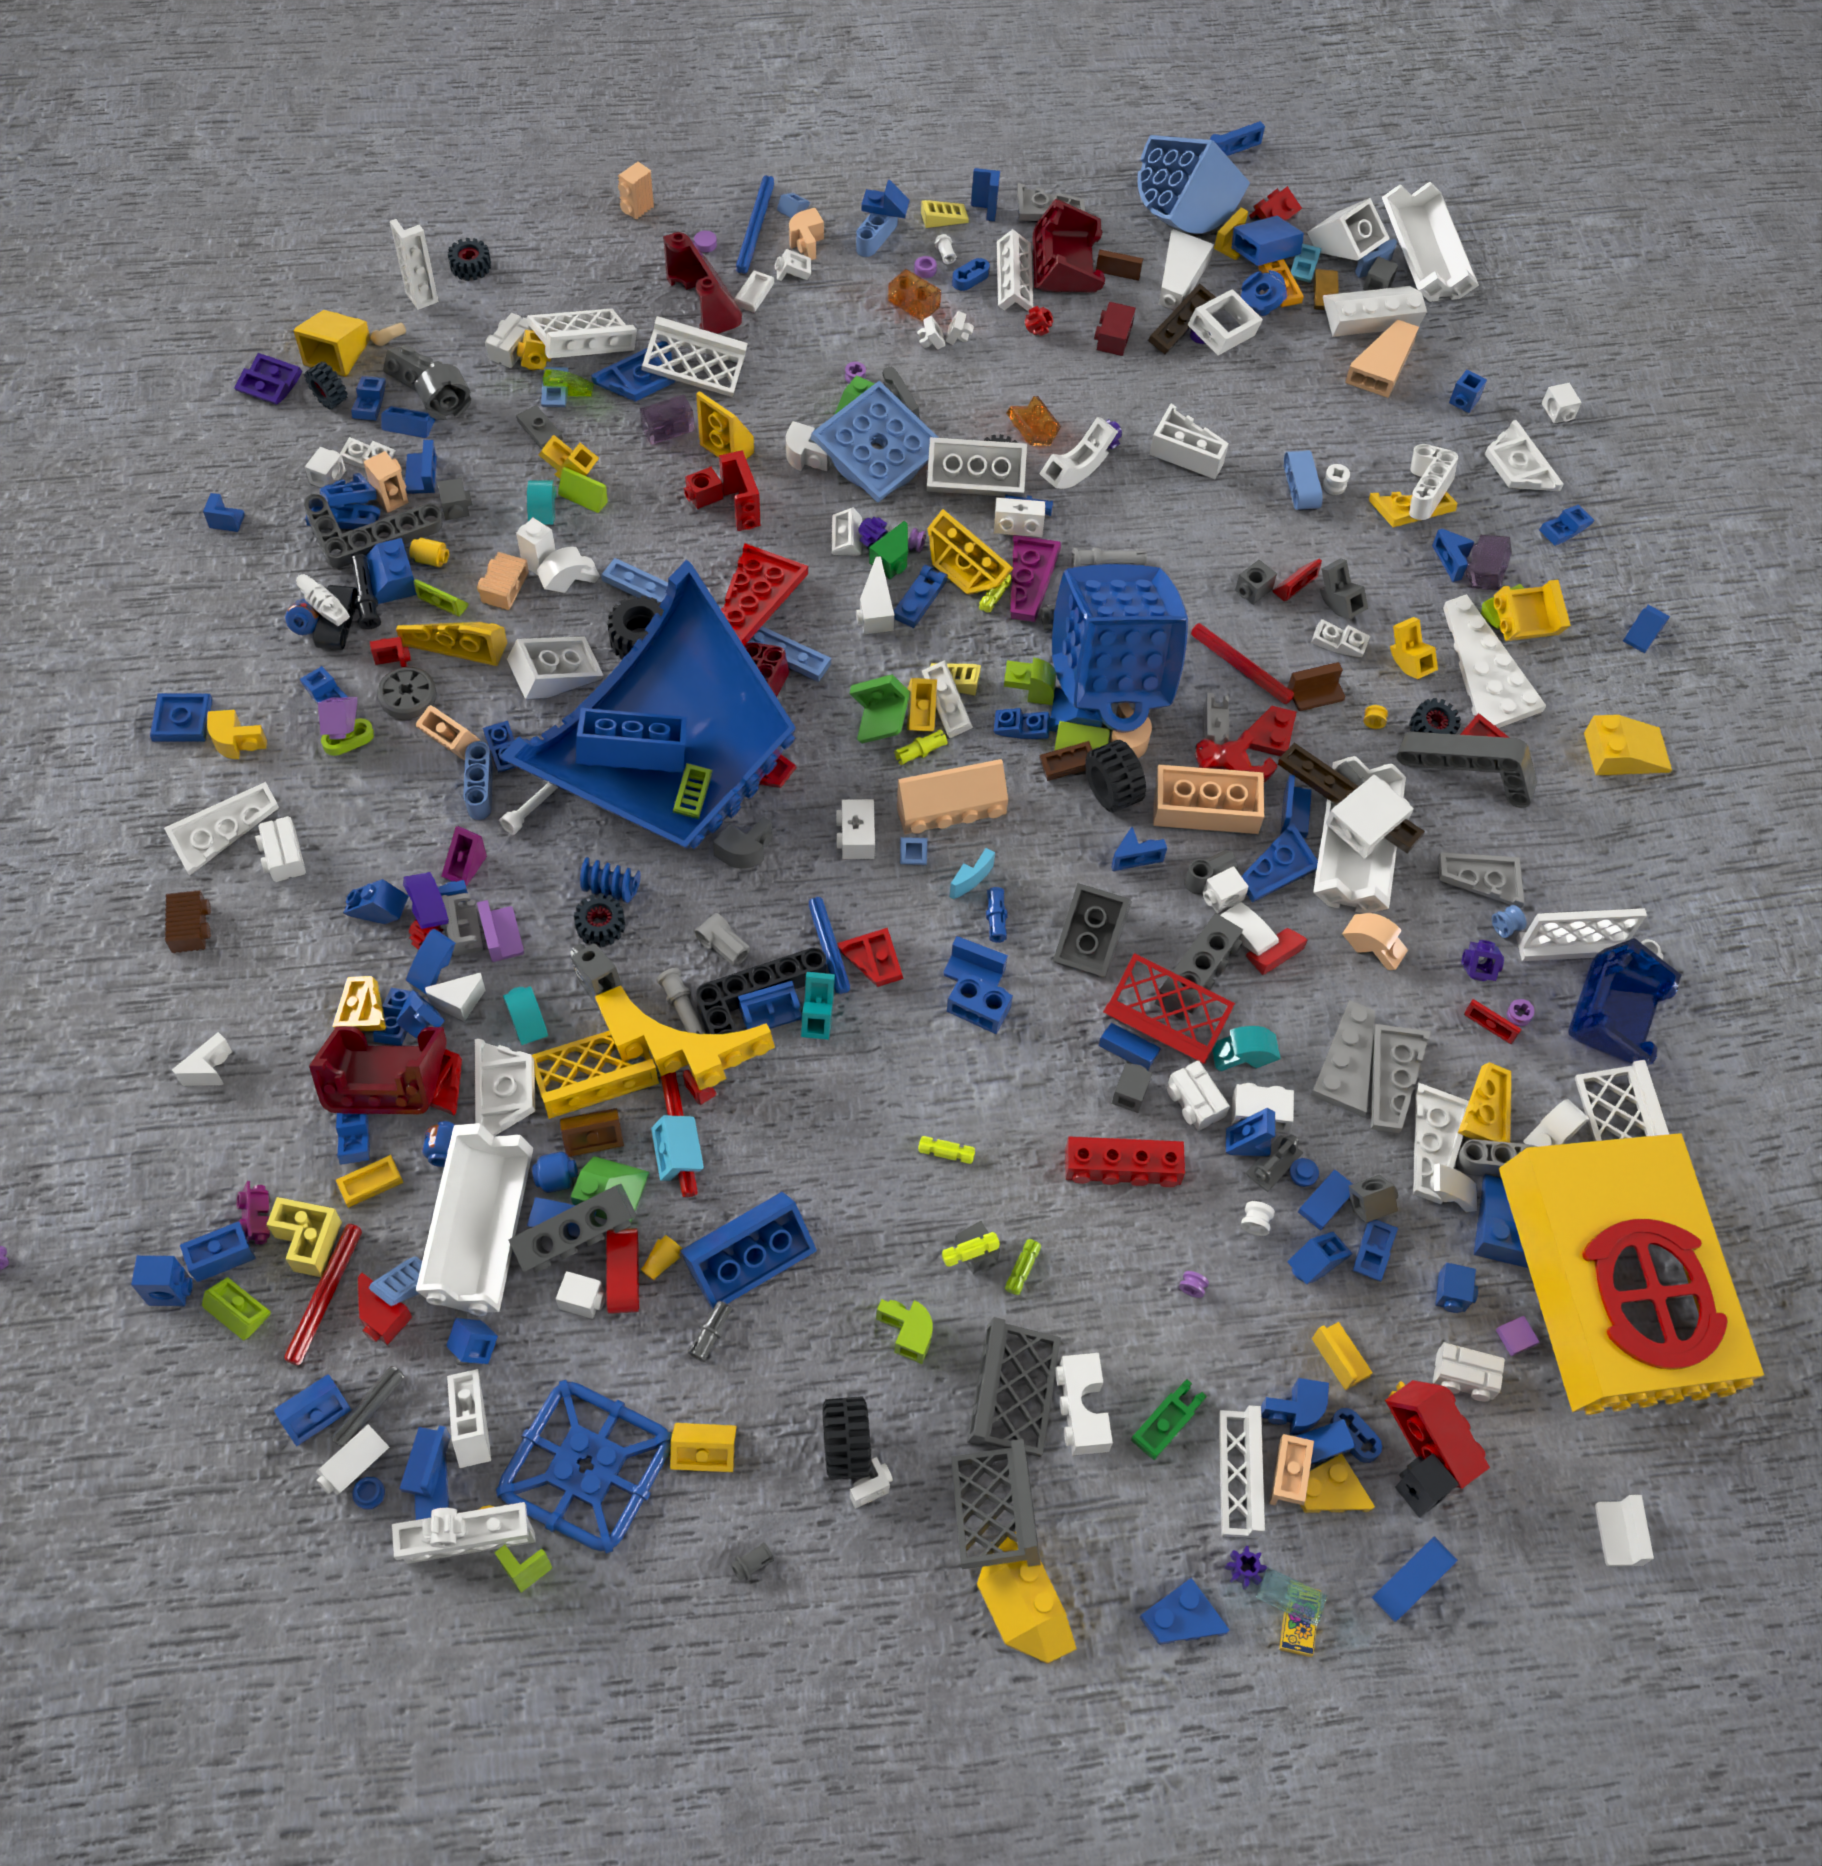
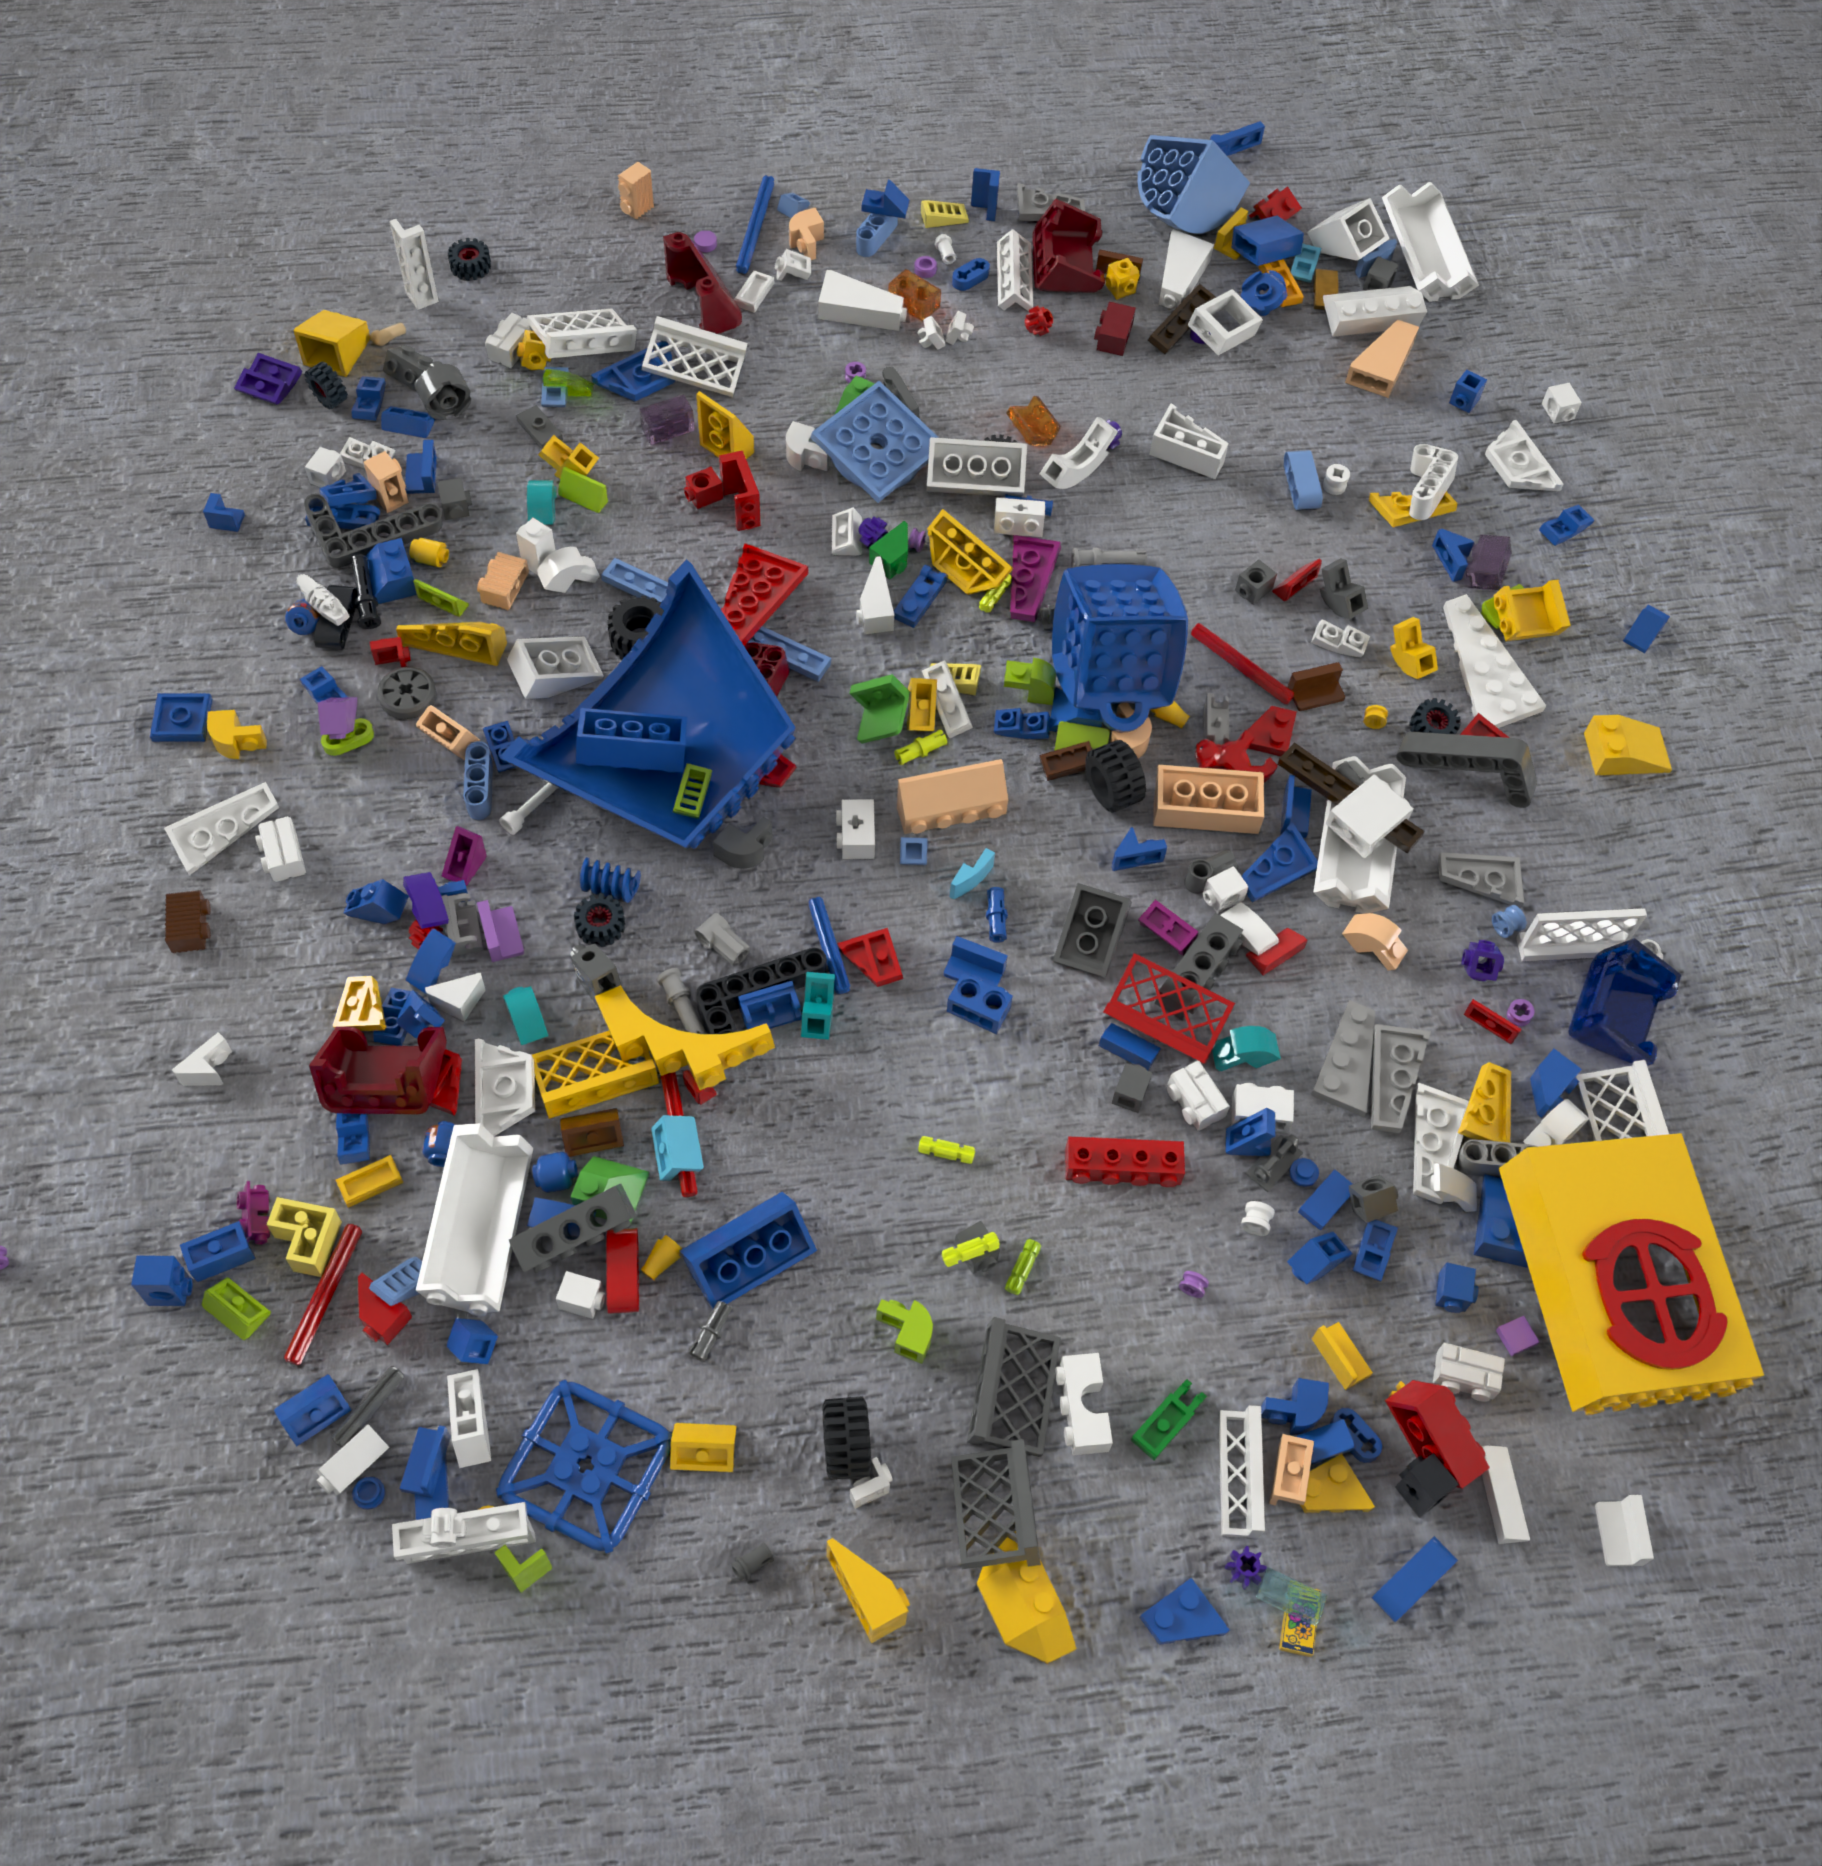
none -> white slope [818,270,907,331]
none -> yellow slope [827,1538,910,1643]
none -> yellow brick [1105,258,1140,300]
none -> magenta hinge [1138,899,1198,956]
none -> yellow cone [1151,701,1190,729]
none -> white slope [1482,1445,1530,1544]
none -> blue slope [1530,1049,1582,1118]

